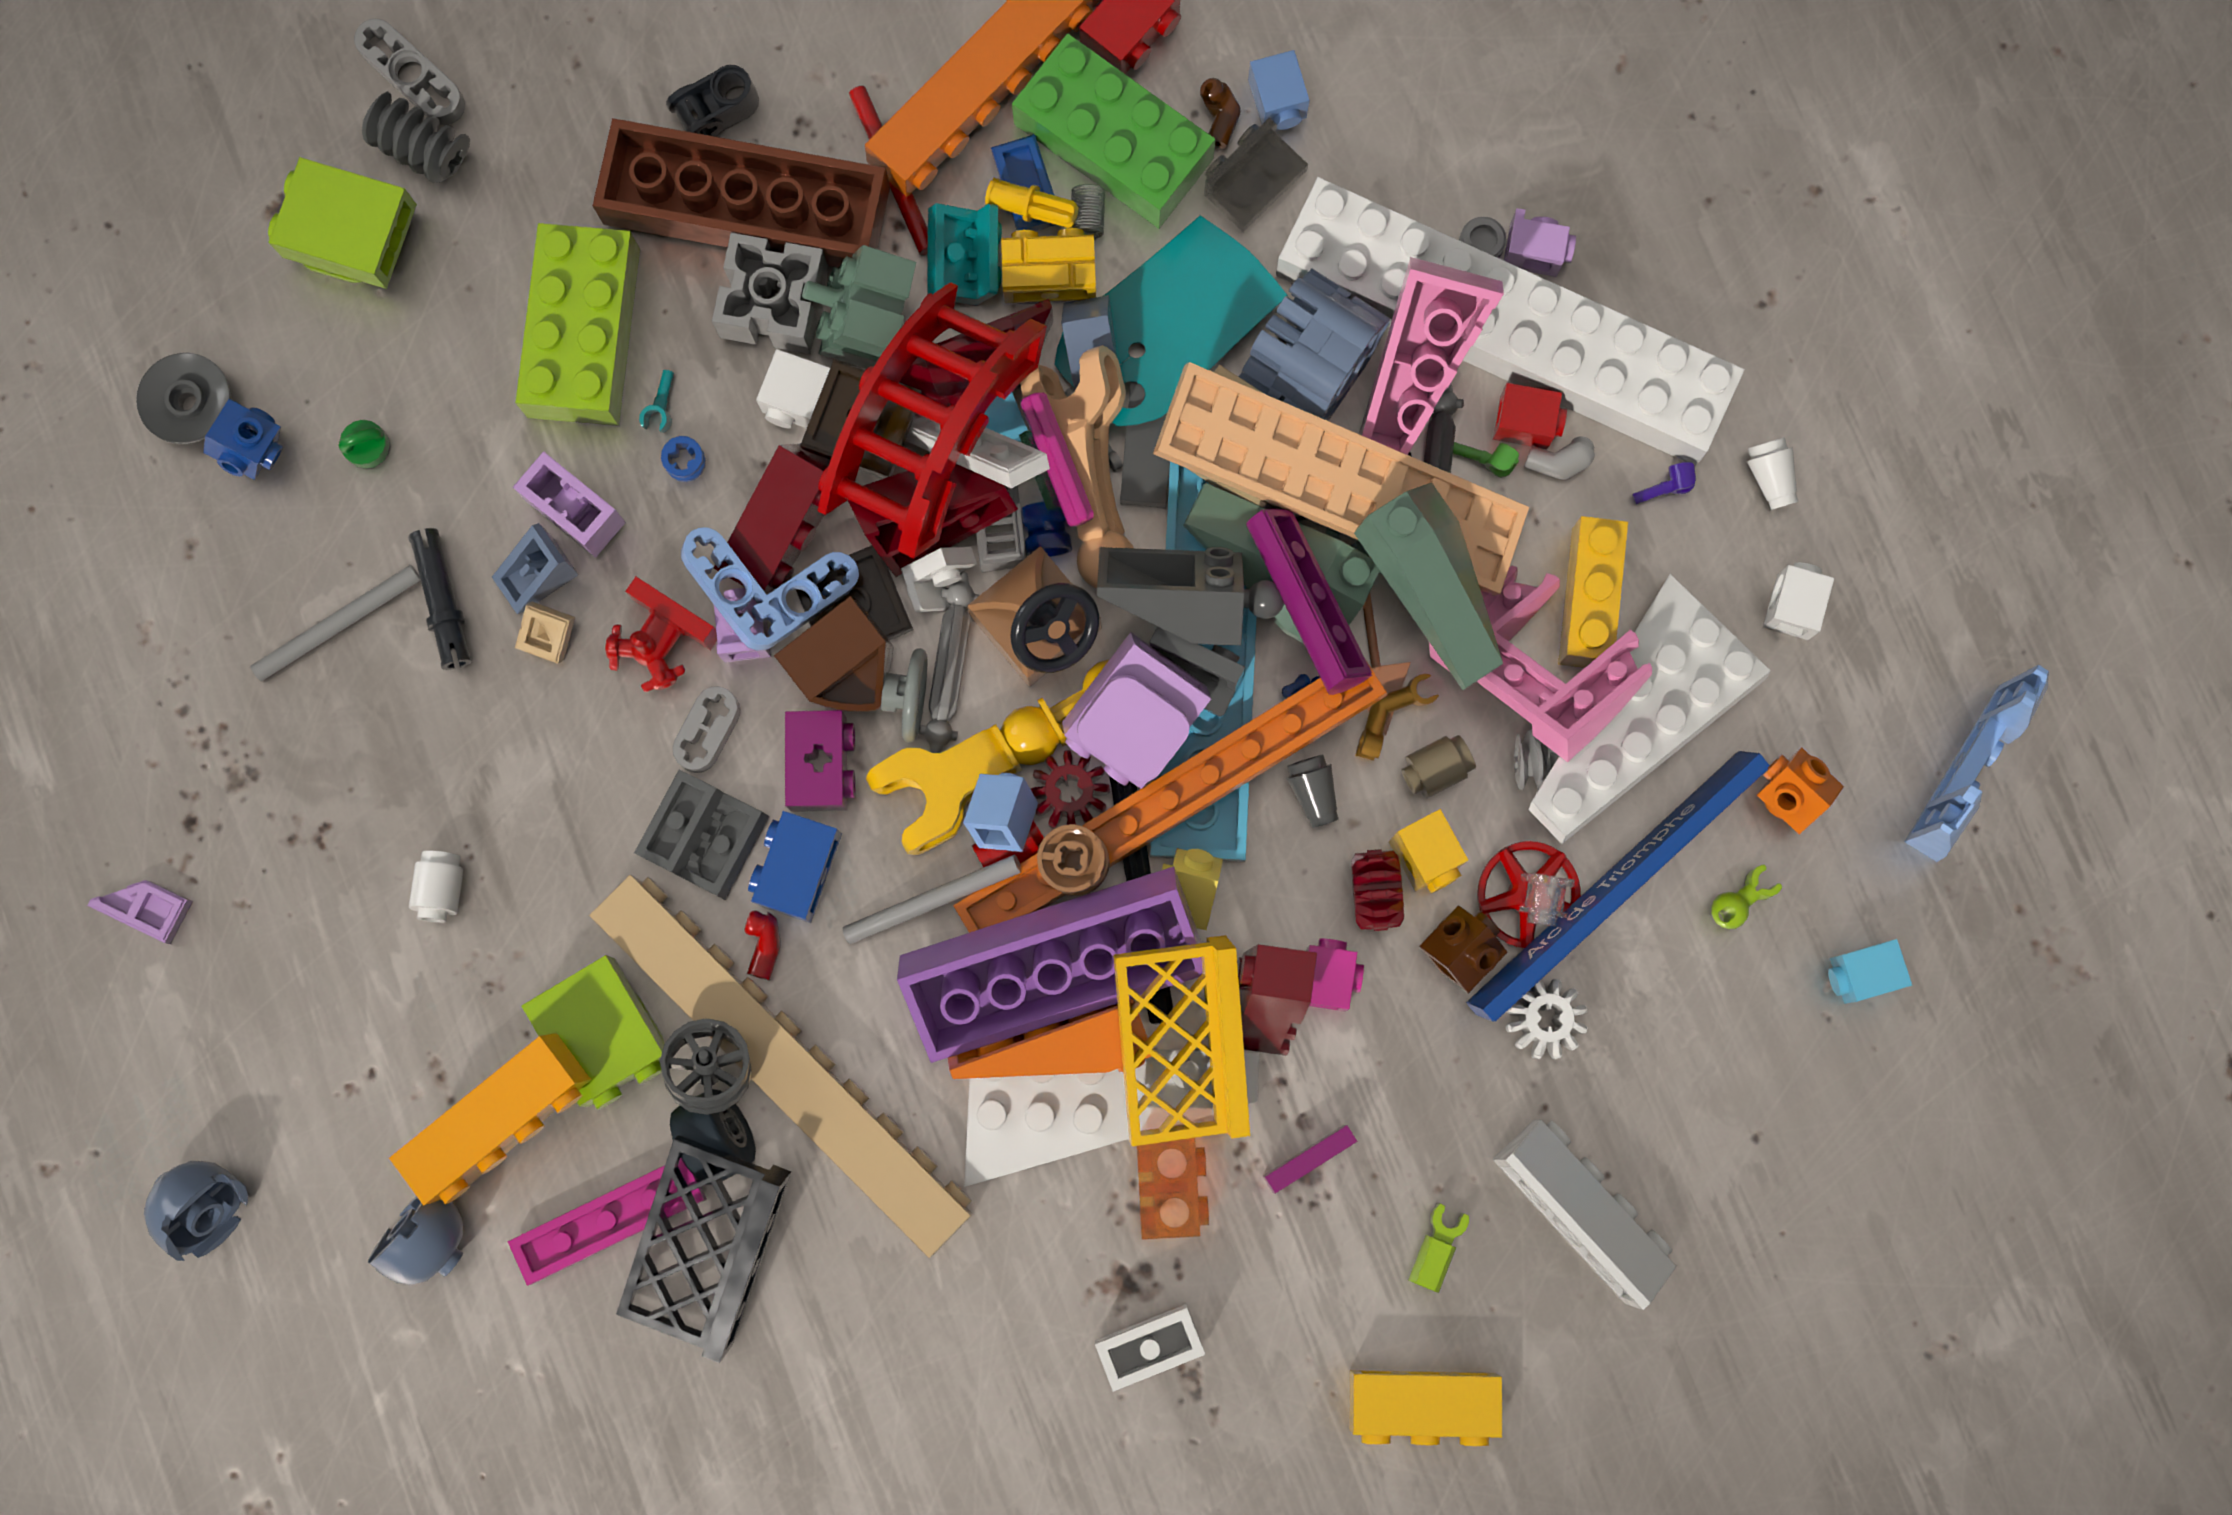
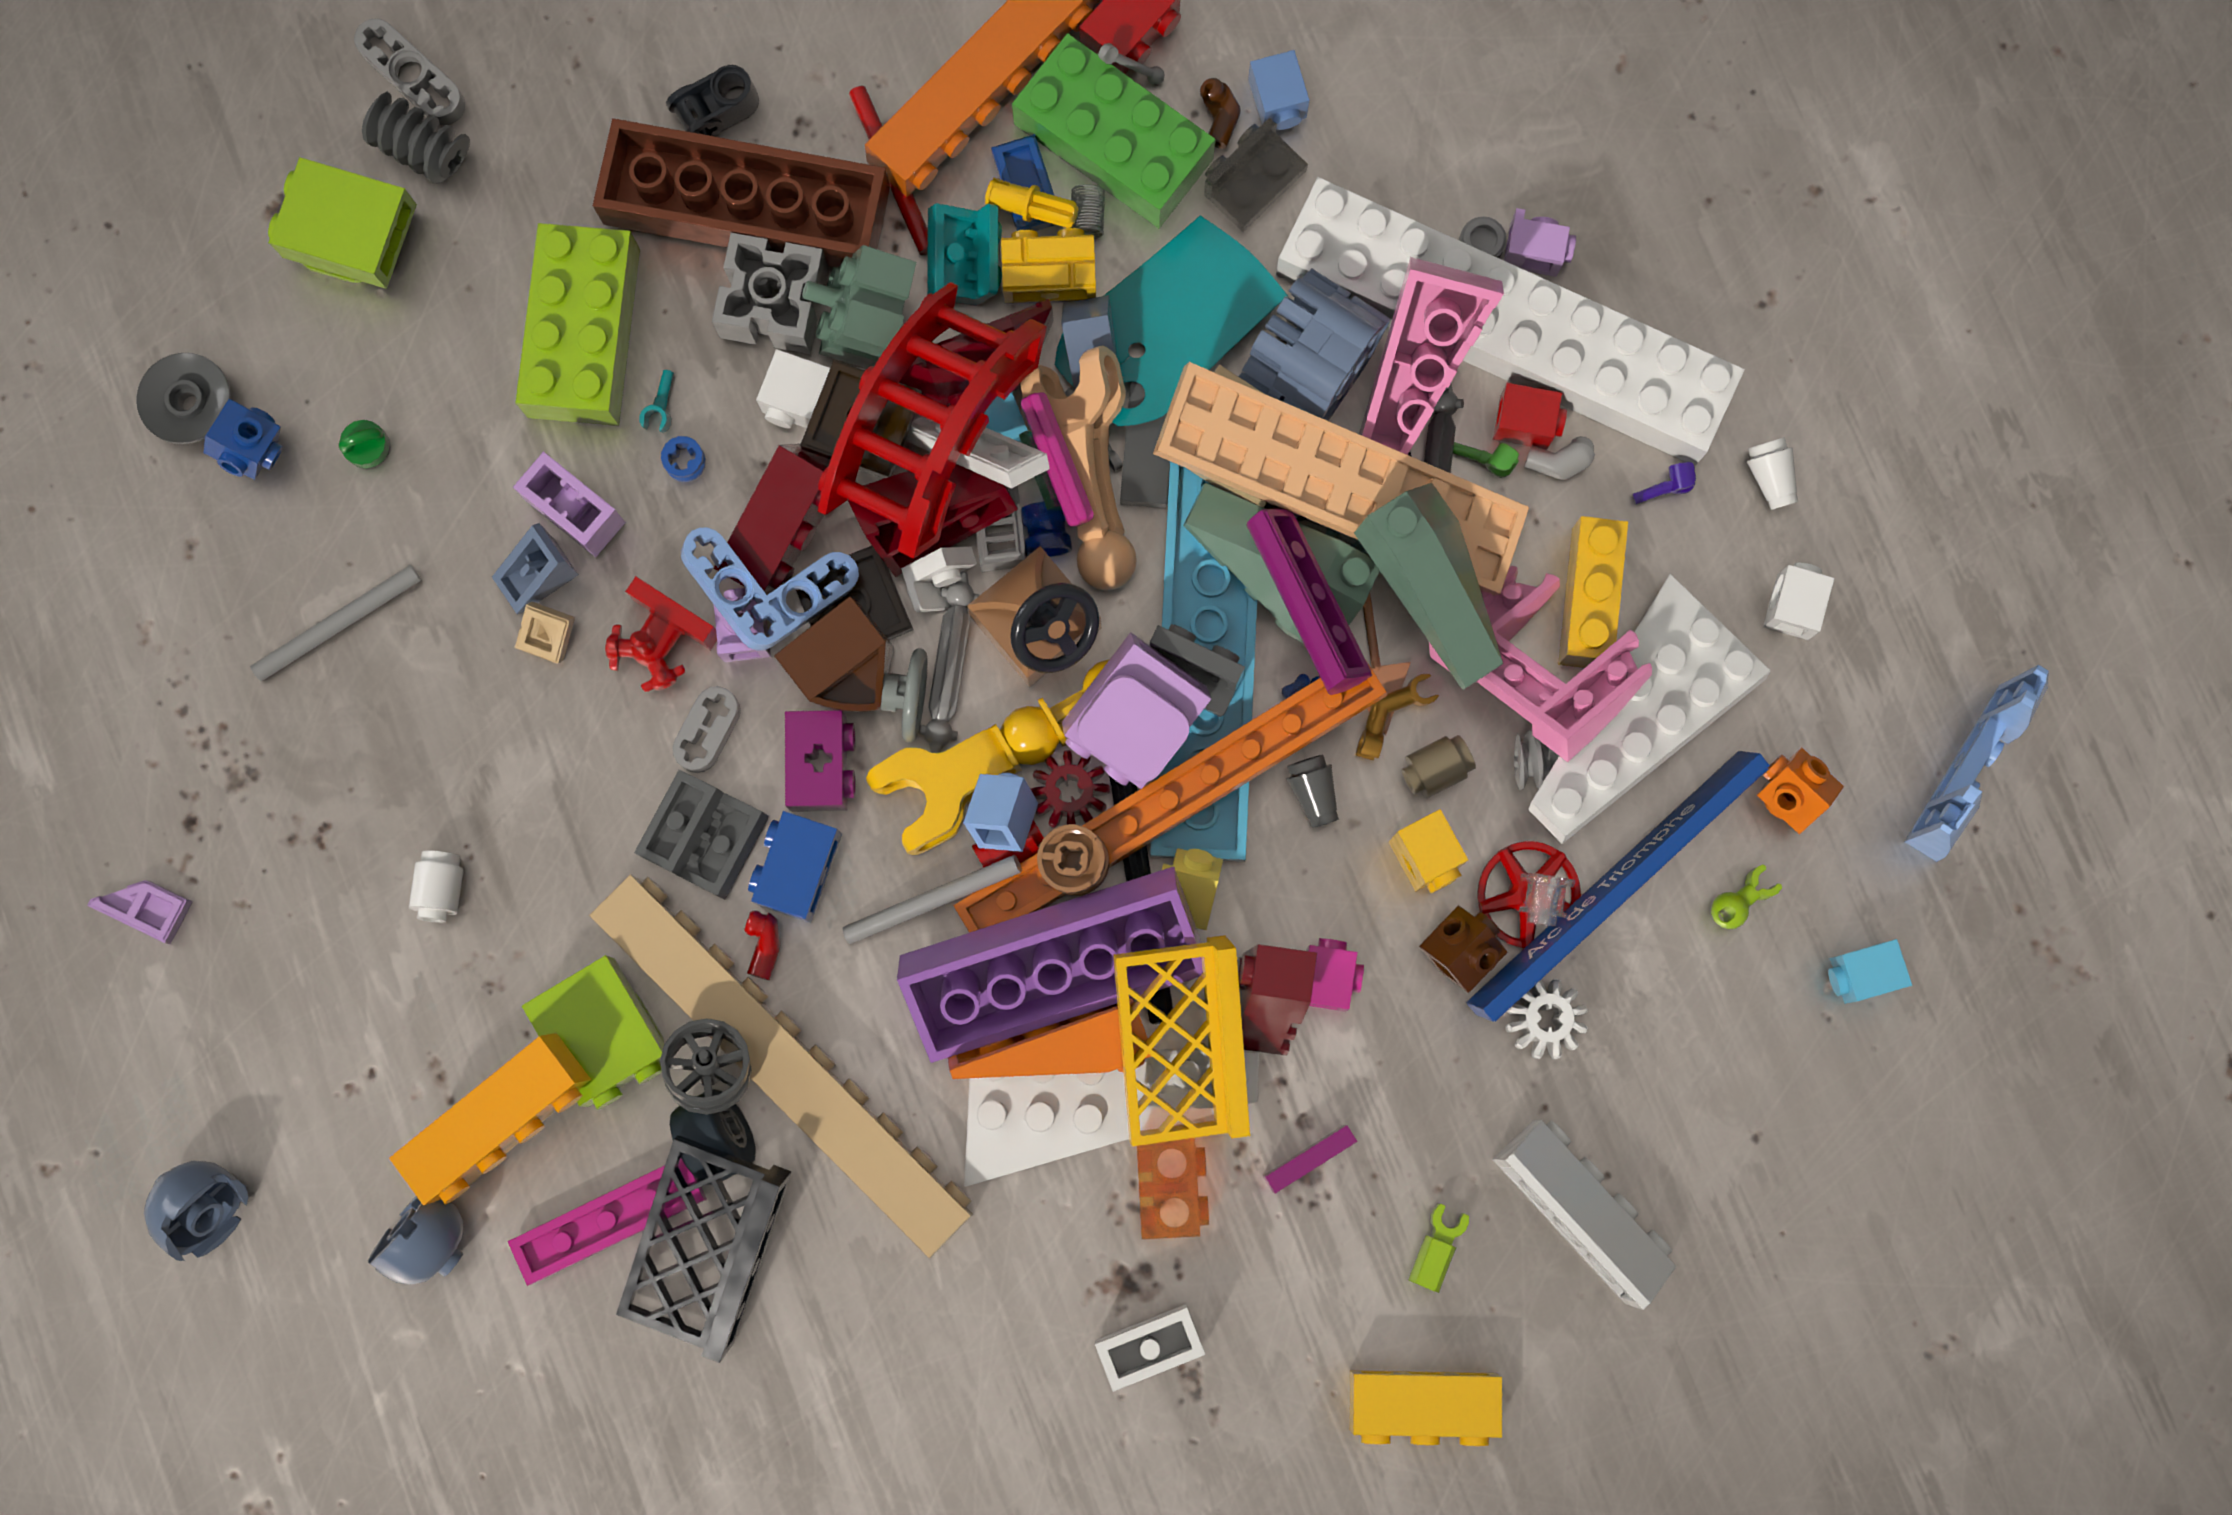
black pin [408,528,472,670] -> none
dark grey slope [1097,547,1284,646] -> none
dark red gear [1351,849,1404,931] -> none
none -> light grey hinge [1098,43,1164,85]

